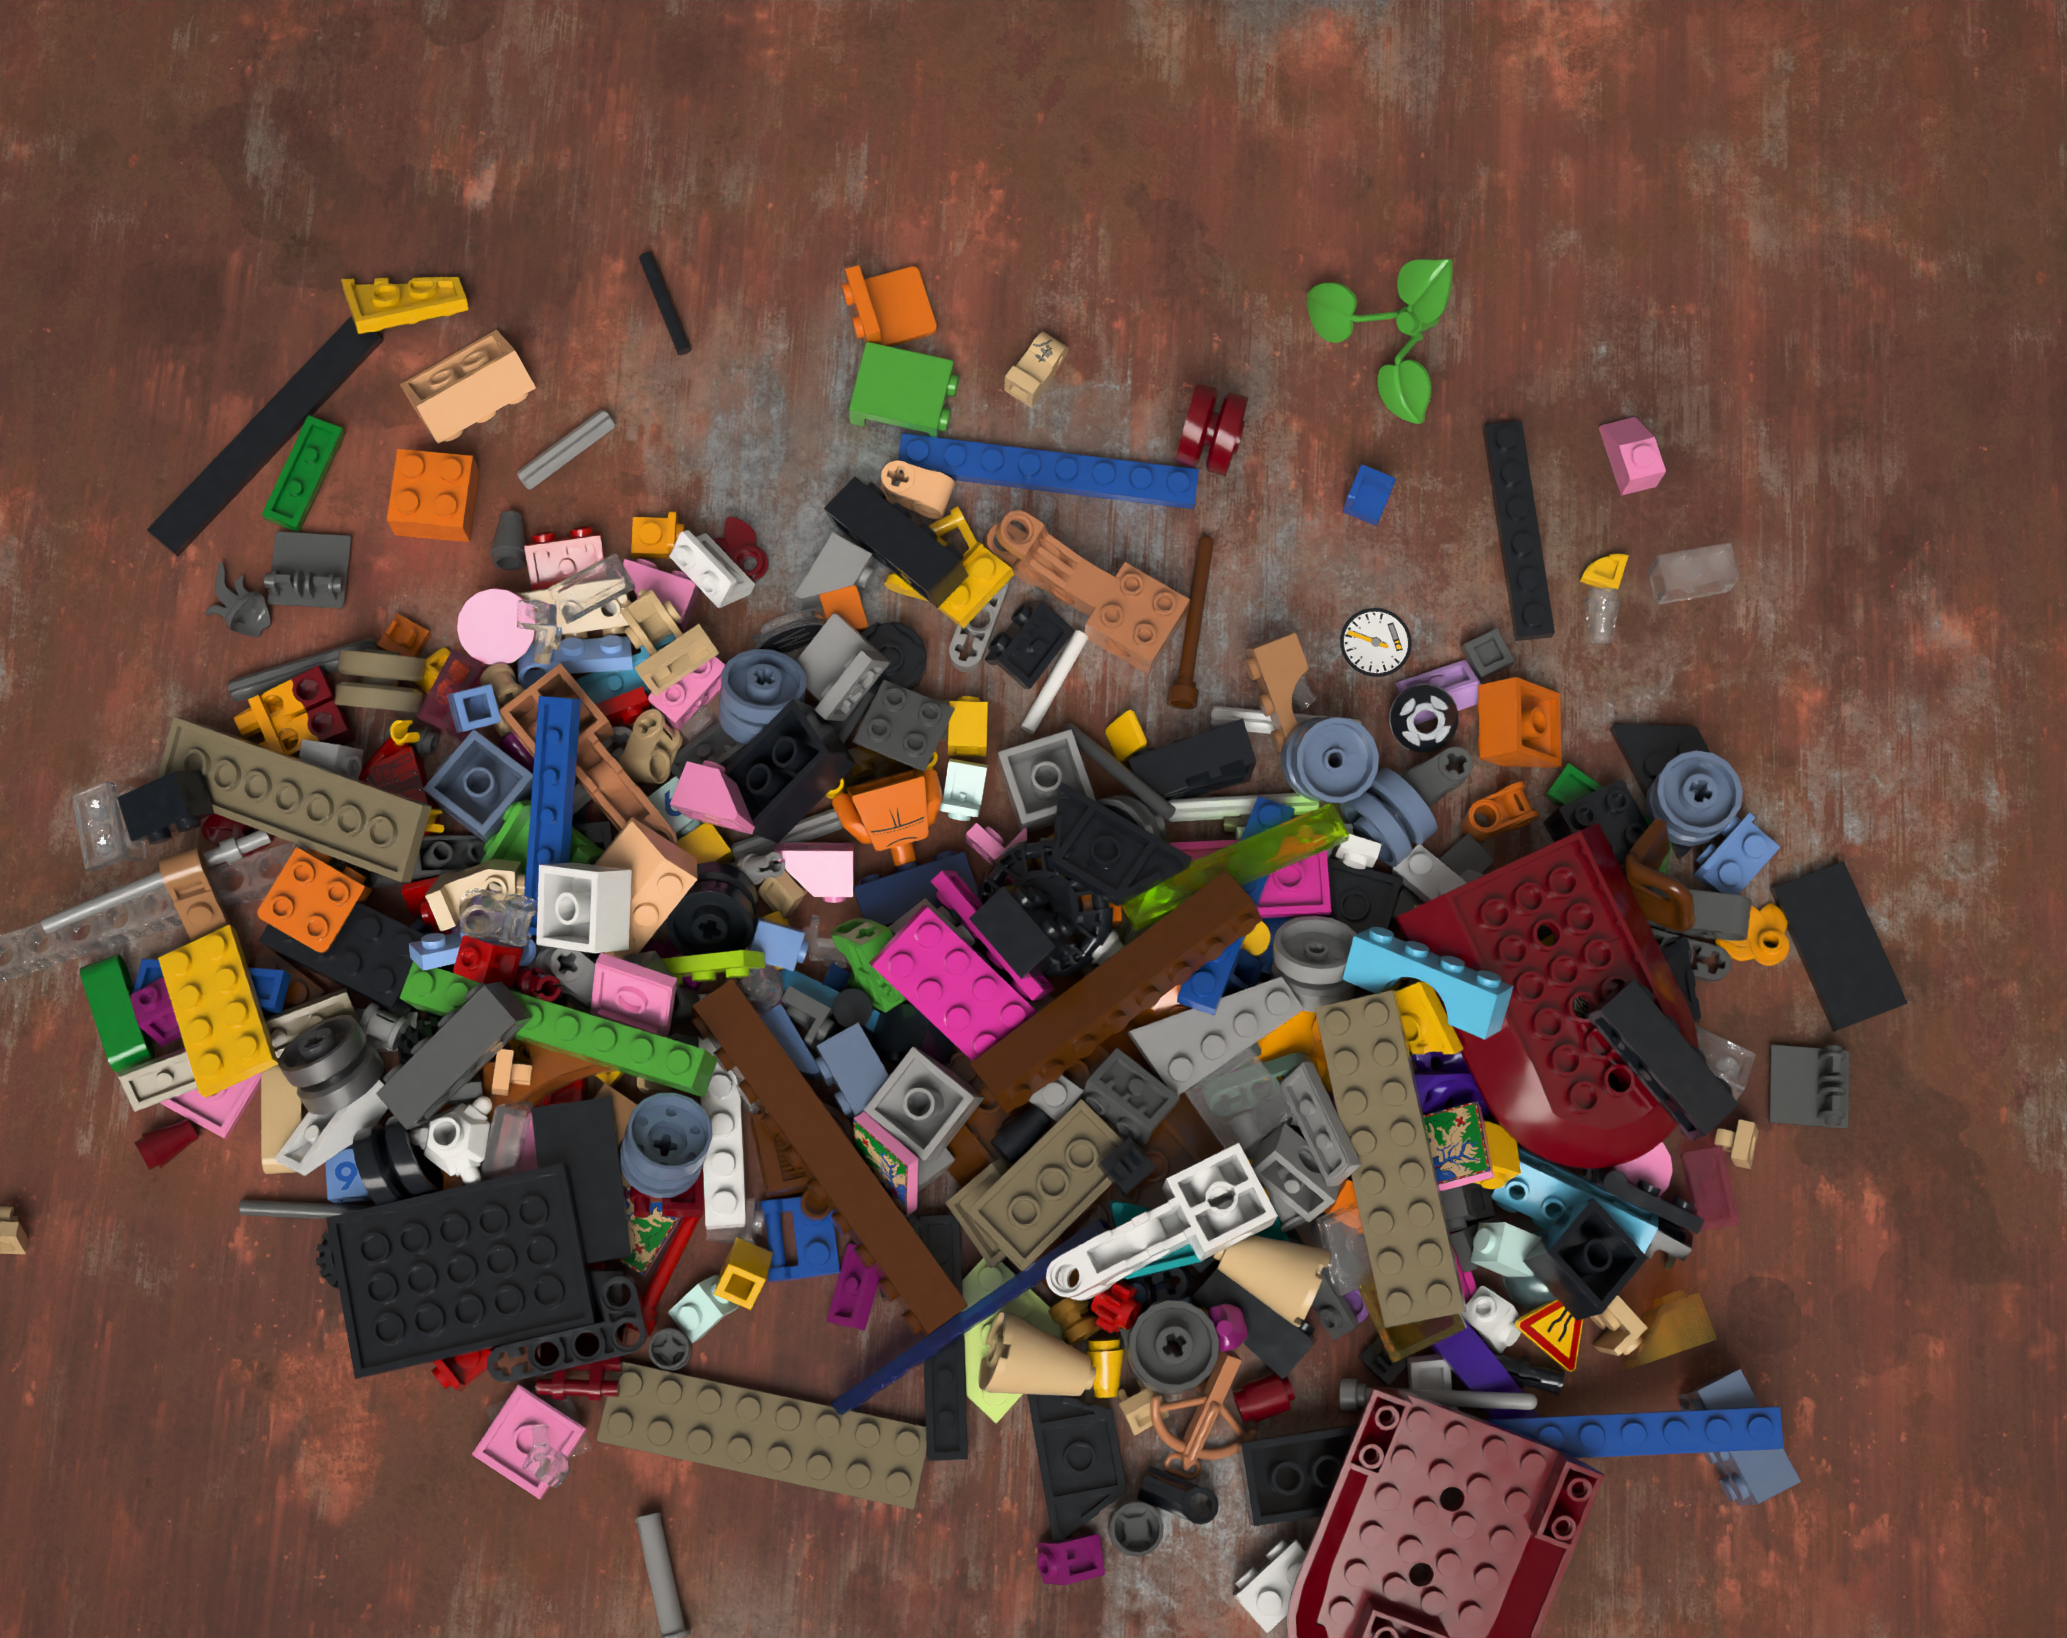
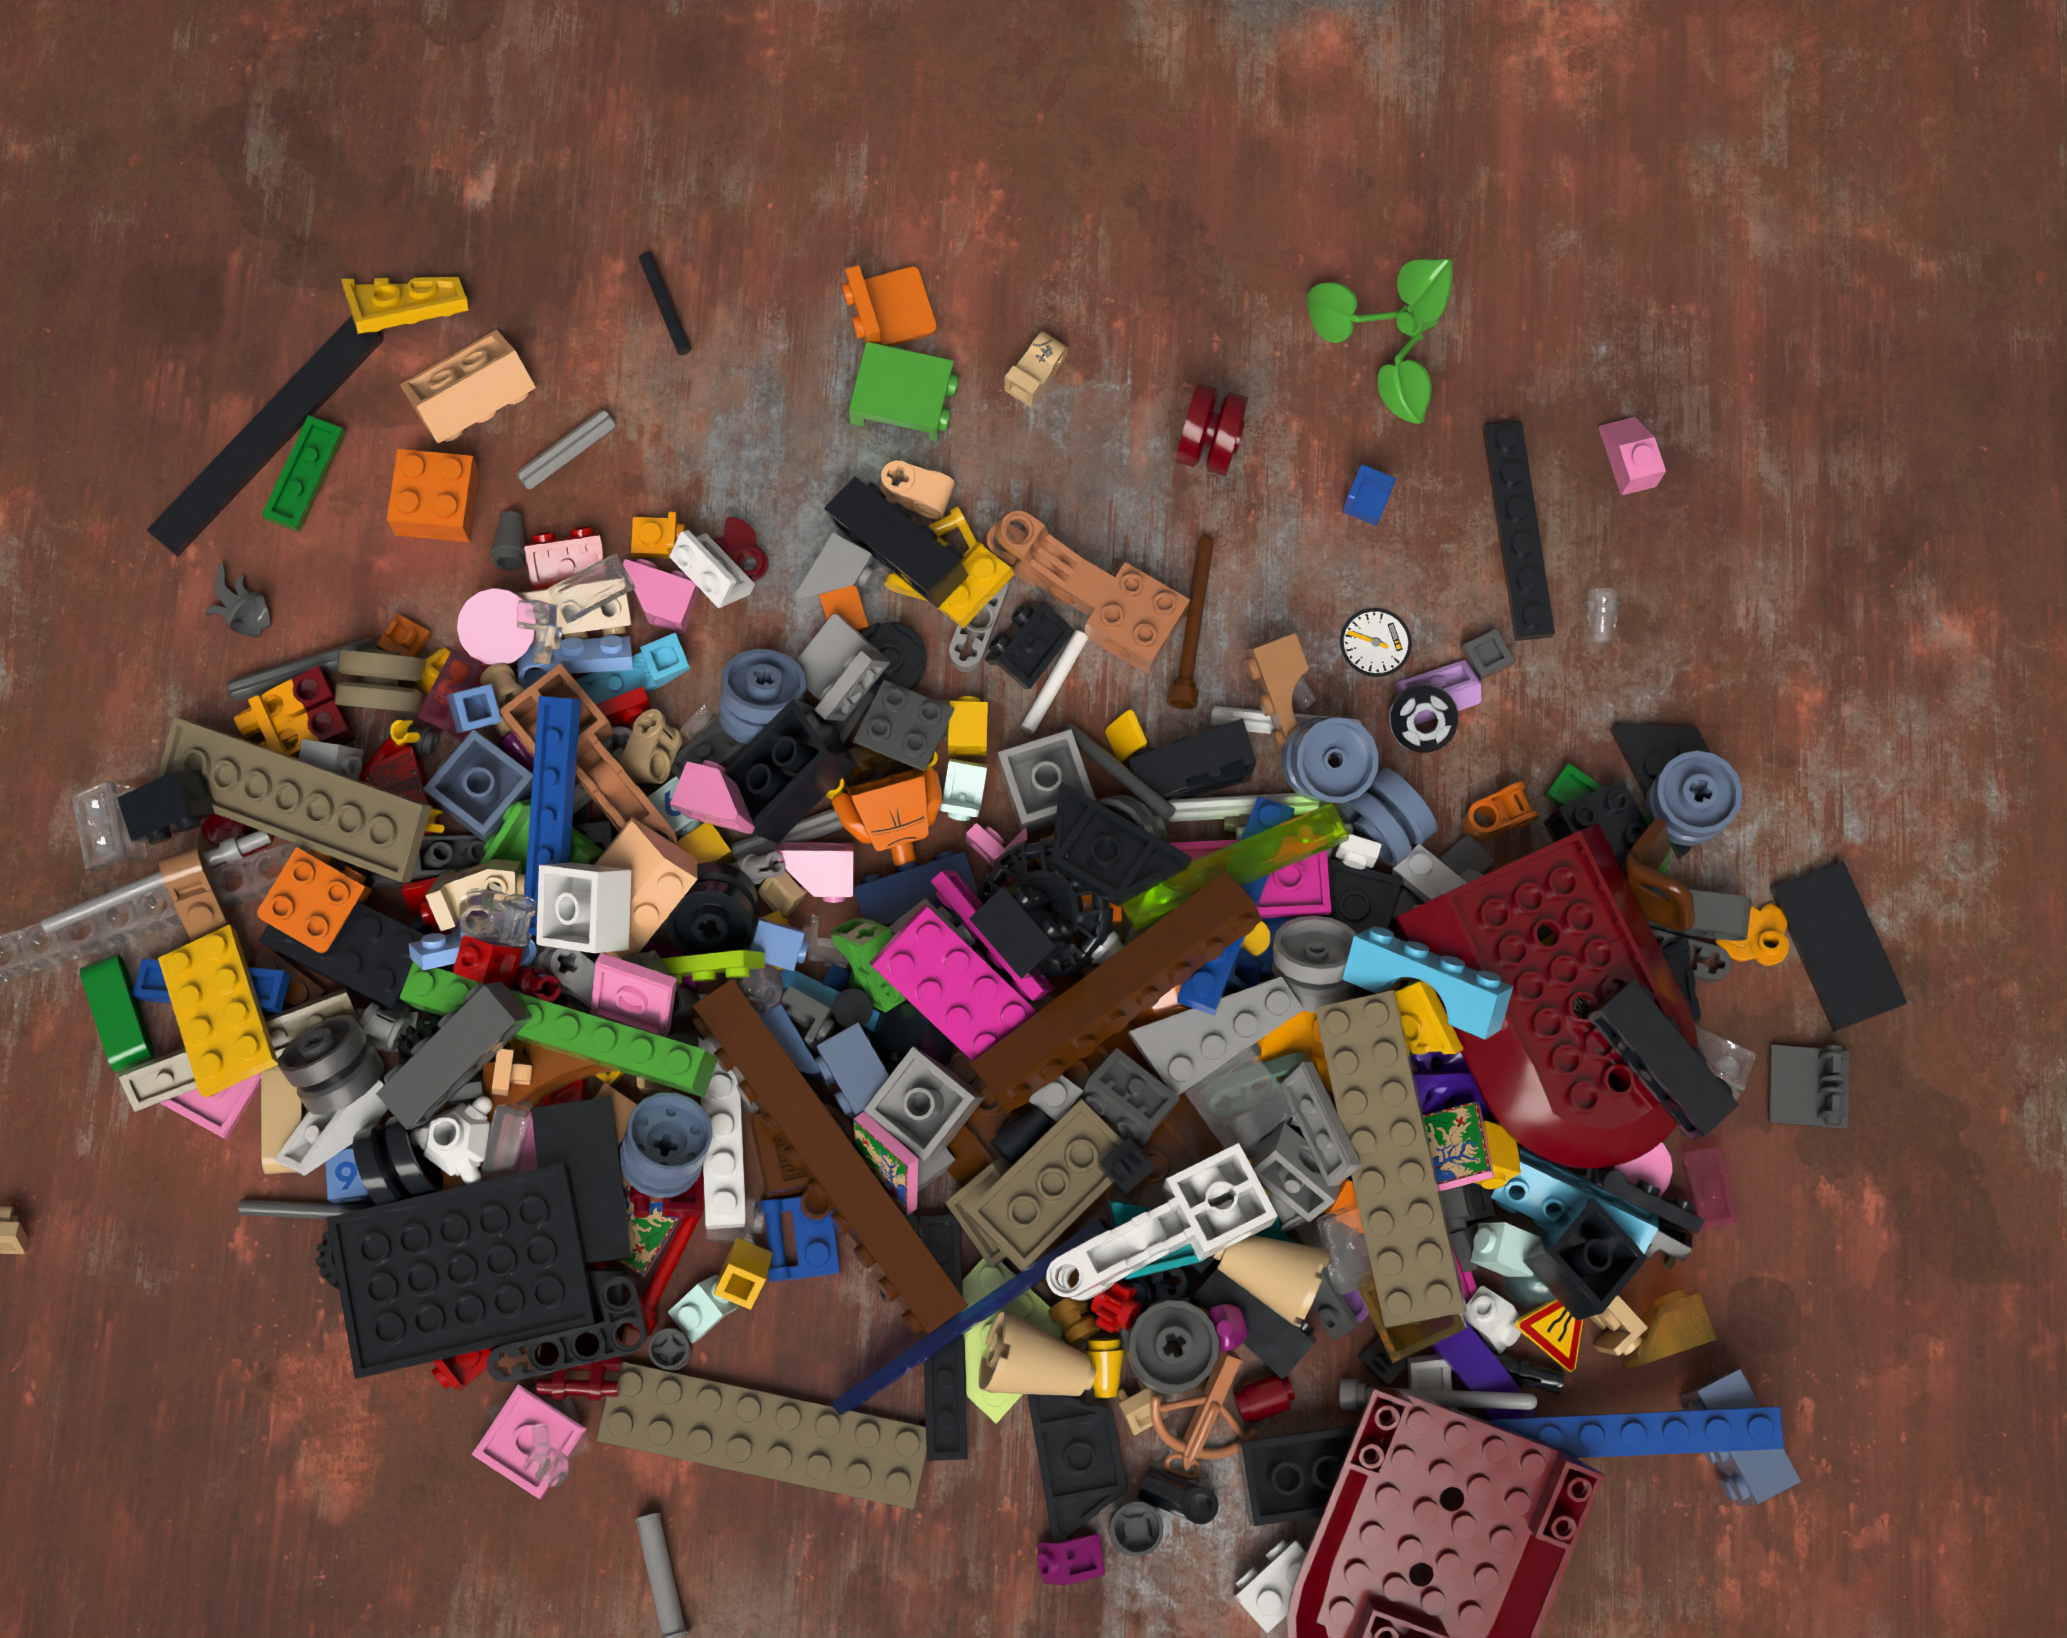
magenta bracket [130,978,181,1047] -> none
dark red cone [134,1118,199,1170] -> none
dark grey hinge [264,531,352,609] -> none
tan tile [619,589,719,697] -> none
bright pink bracket [648,657,725,734] -> none
tile [752,610,826,654] -> none
magenta plate [826,1244,880,1331] -> none
blue plate [898,433,1199,509] -> none
dark grey piece [1401,747,1473,807] -> none
orange slope [1477,677,1562,768] -> none
yellow tile [1580,554,1629,593] -> none
clear brick [1648,542,1740,605] -> none
medium blue bracket [1693,812,1780,895] -> none
tan tile [1714,1120,1759,1169] -> none

